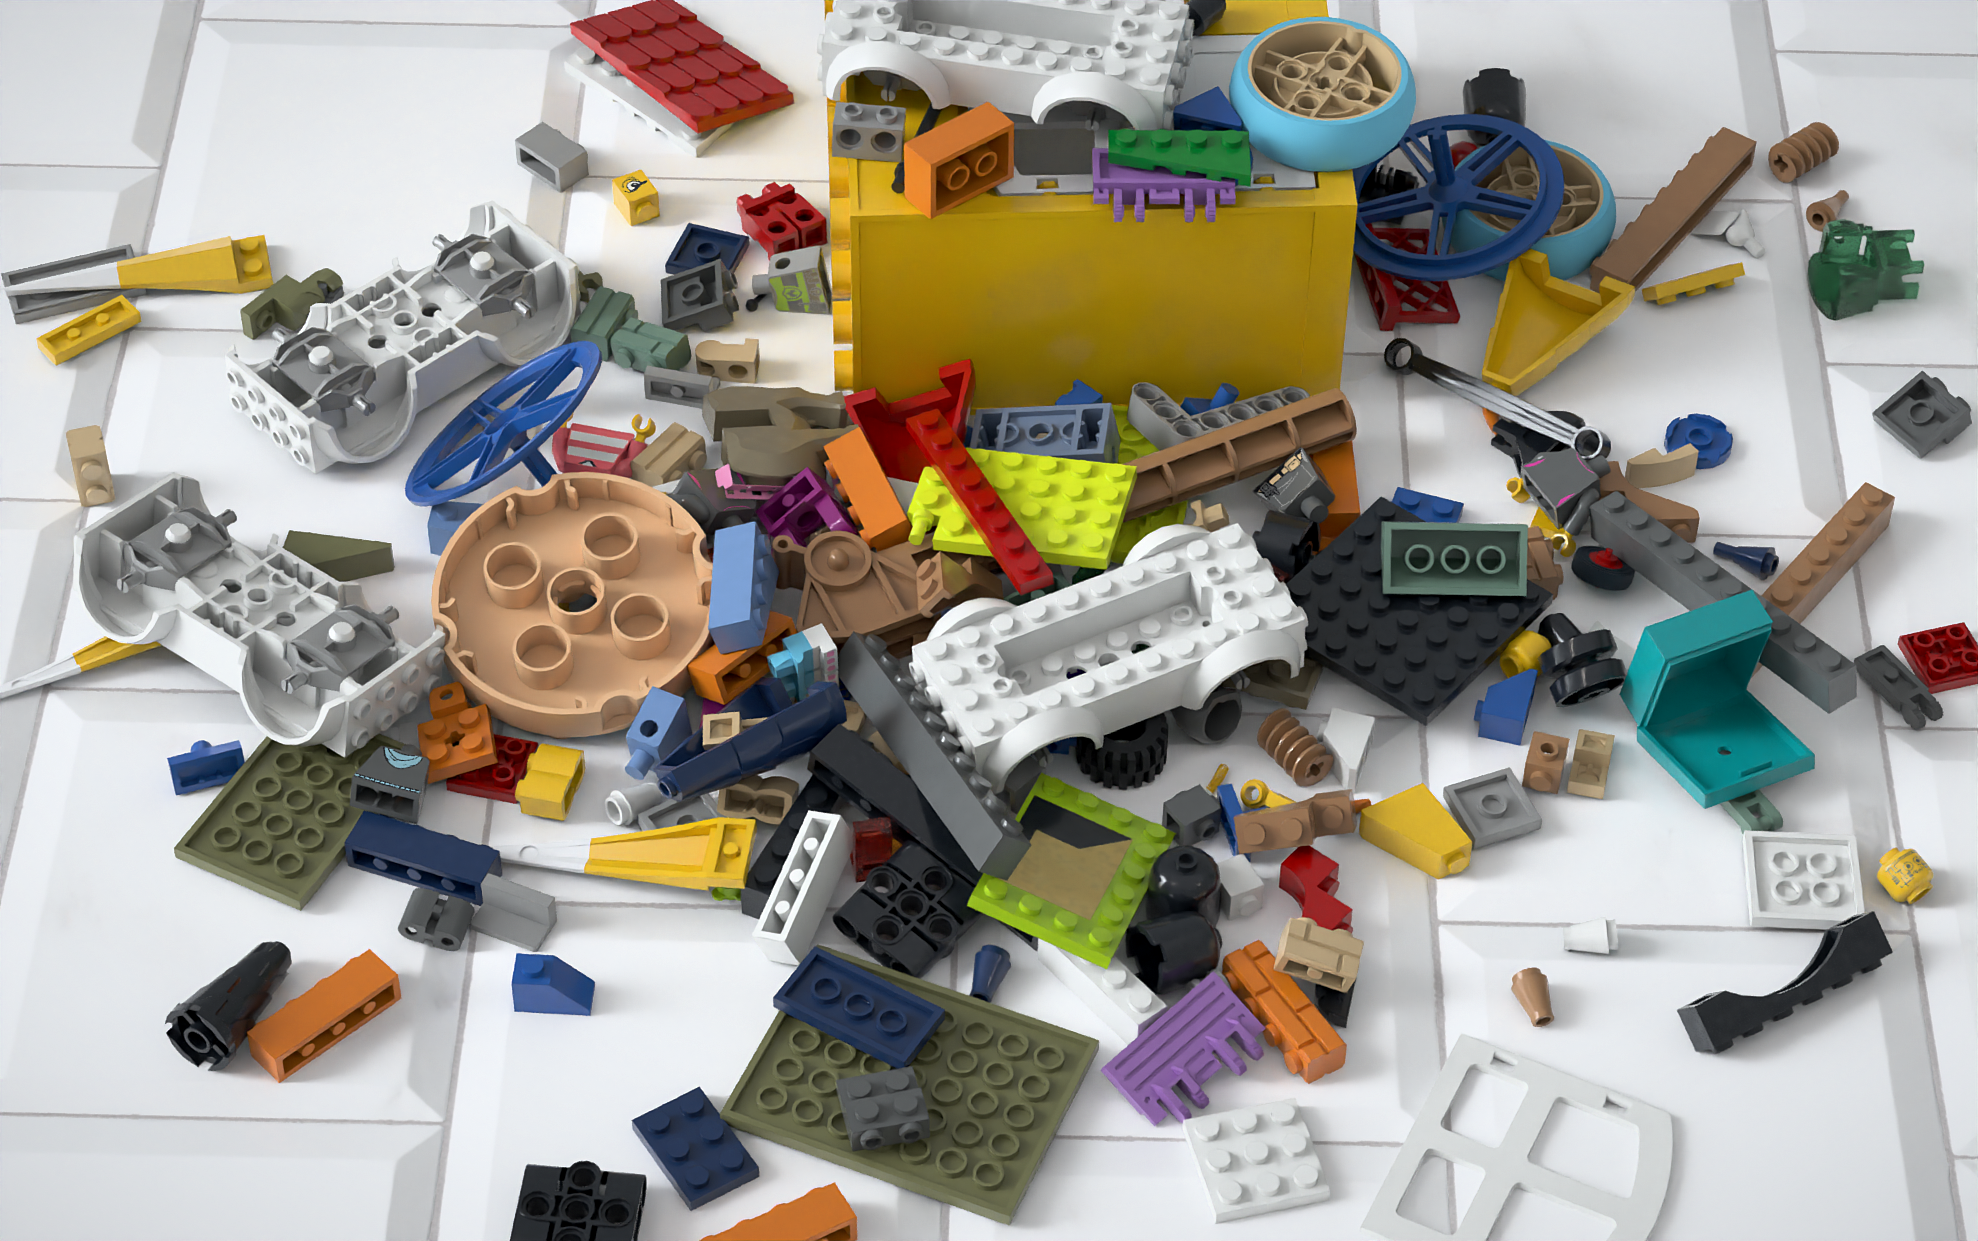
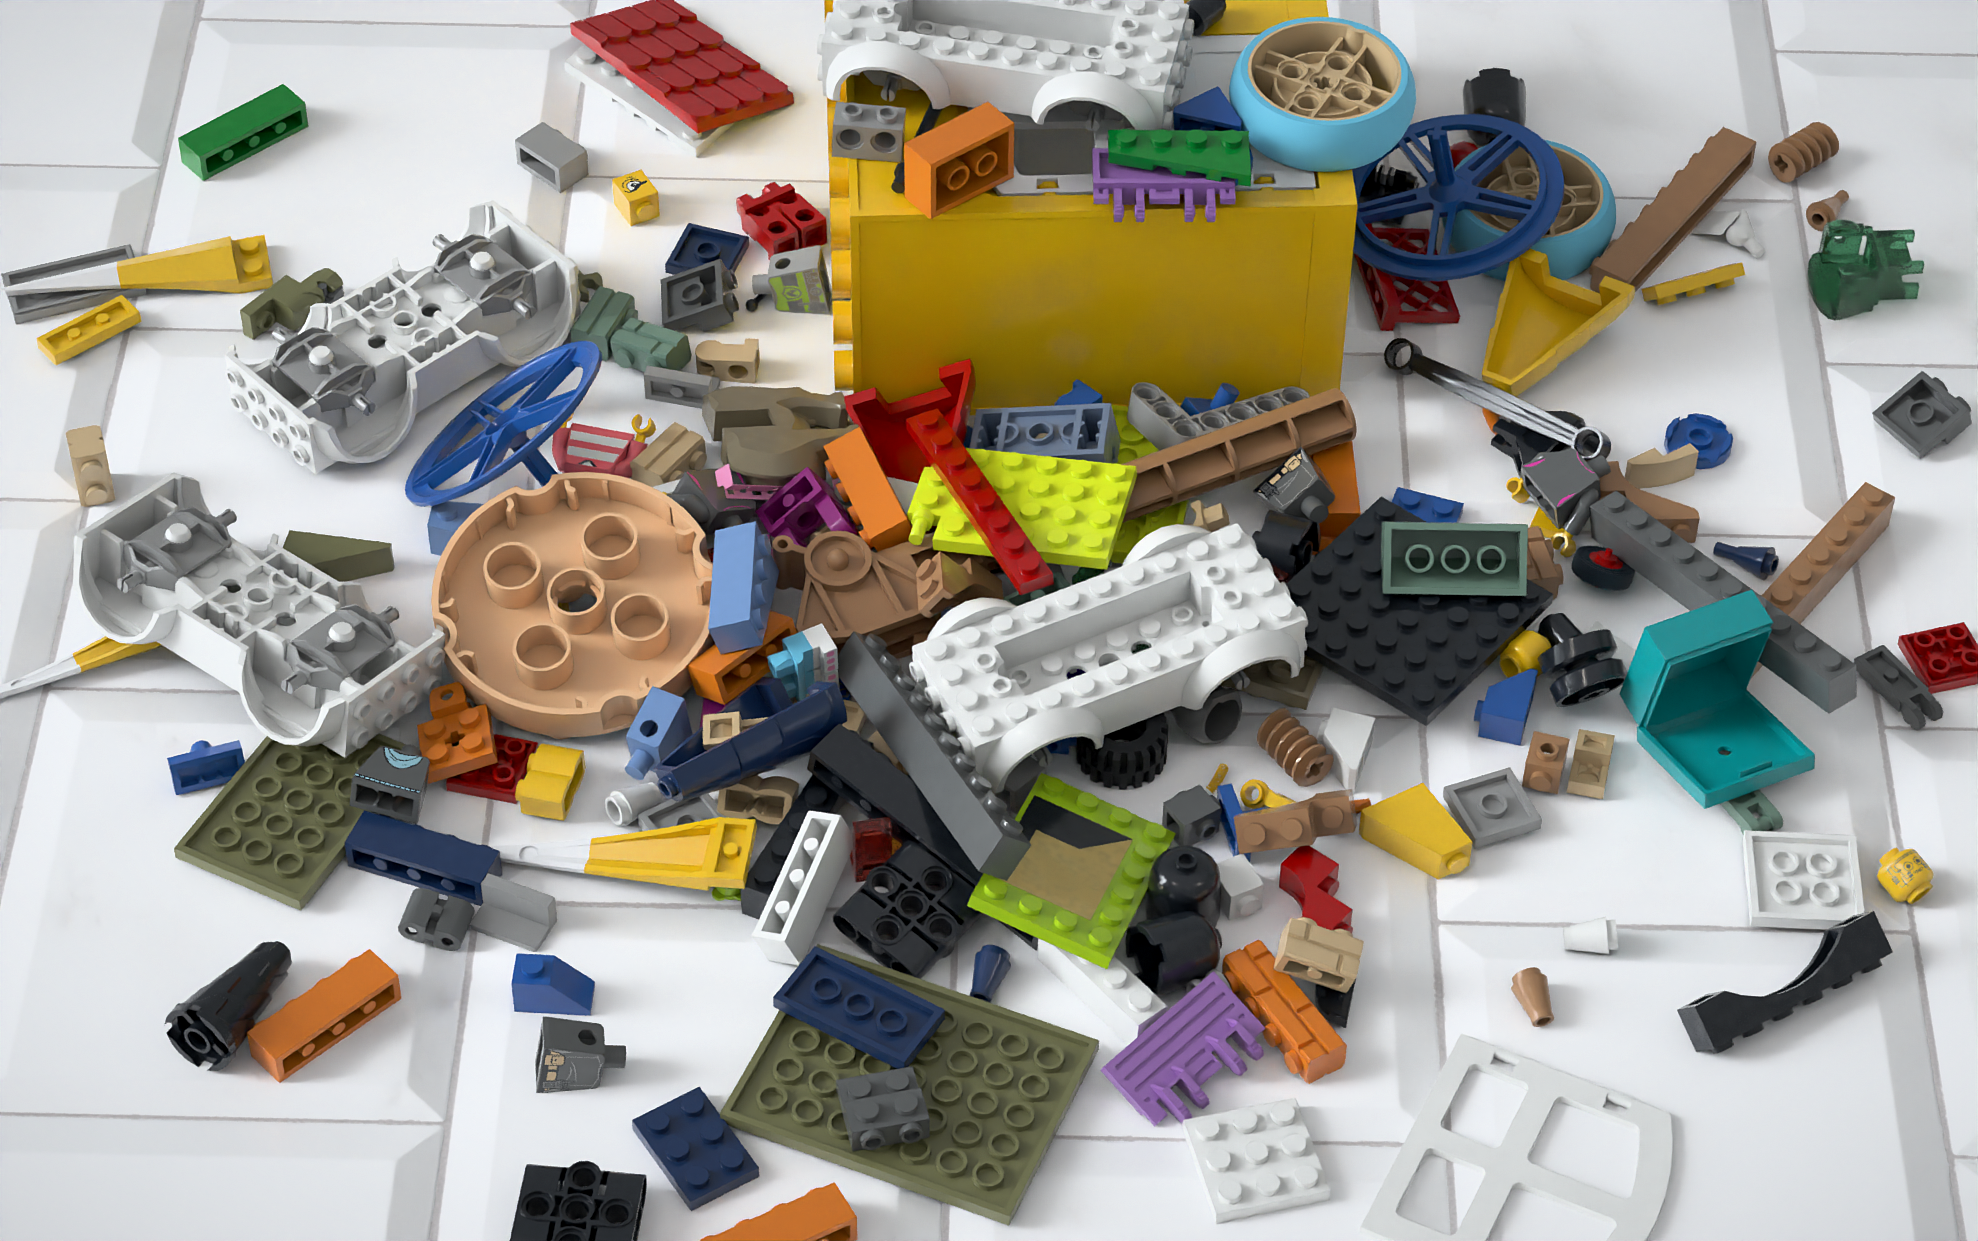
none -> green brick [178,84,309,181]
none -> dark grey torso [535,1017,626,1093]

